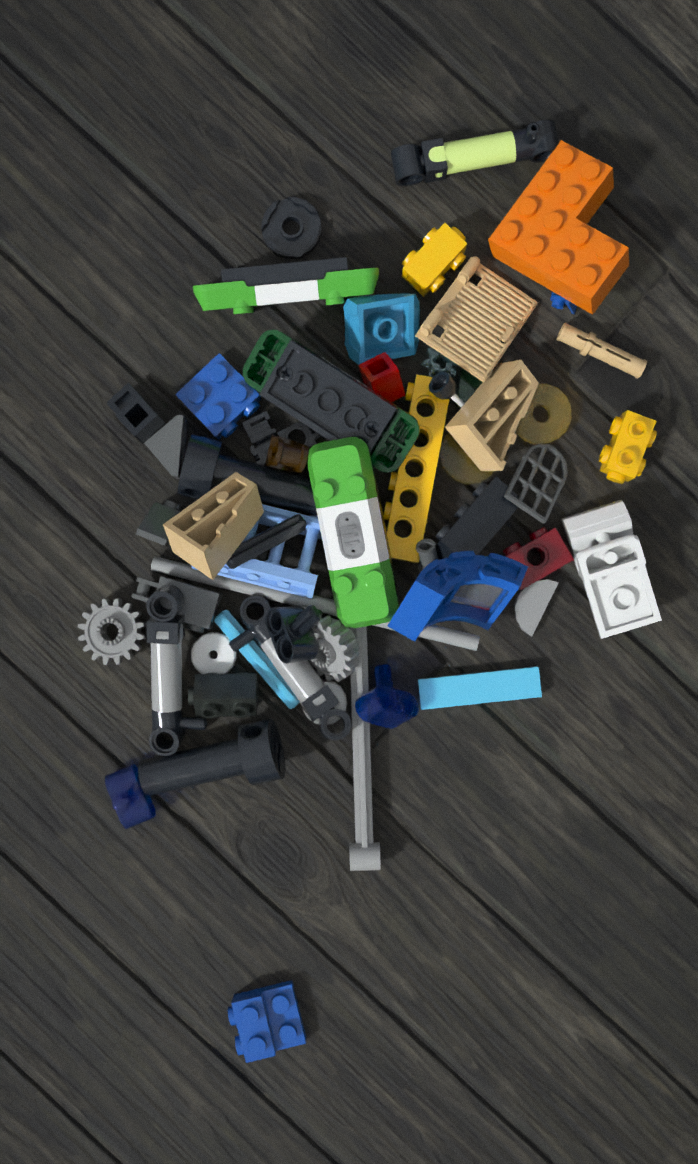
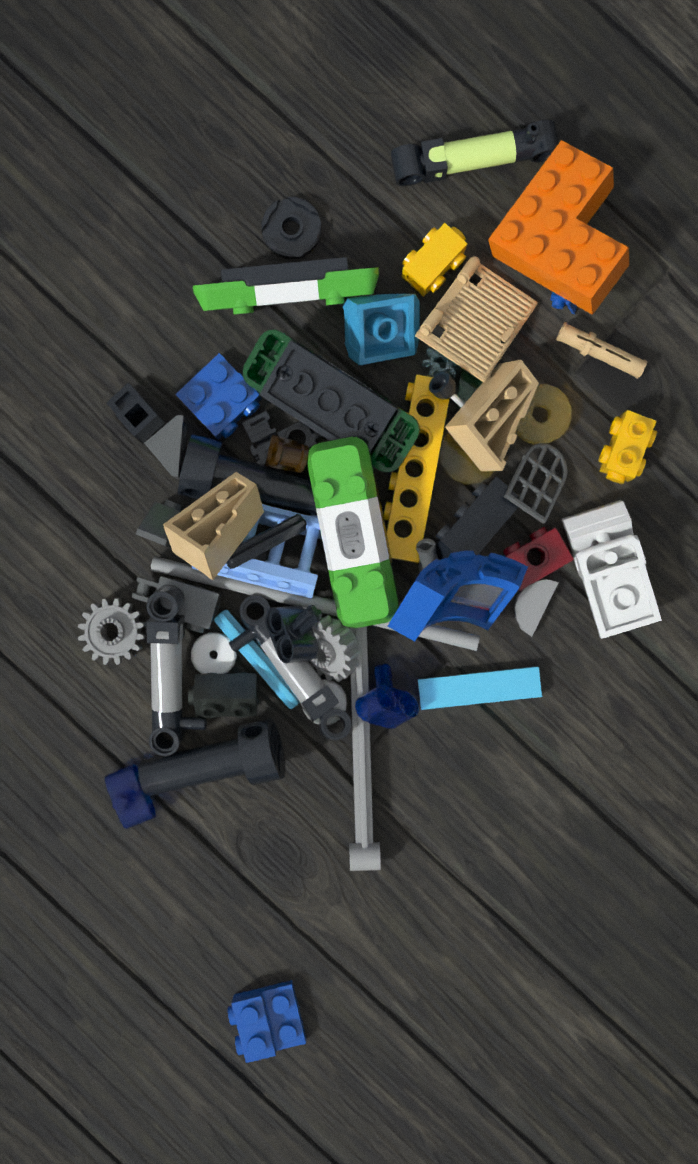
red brick [358,352,406,402] -> none

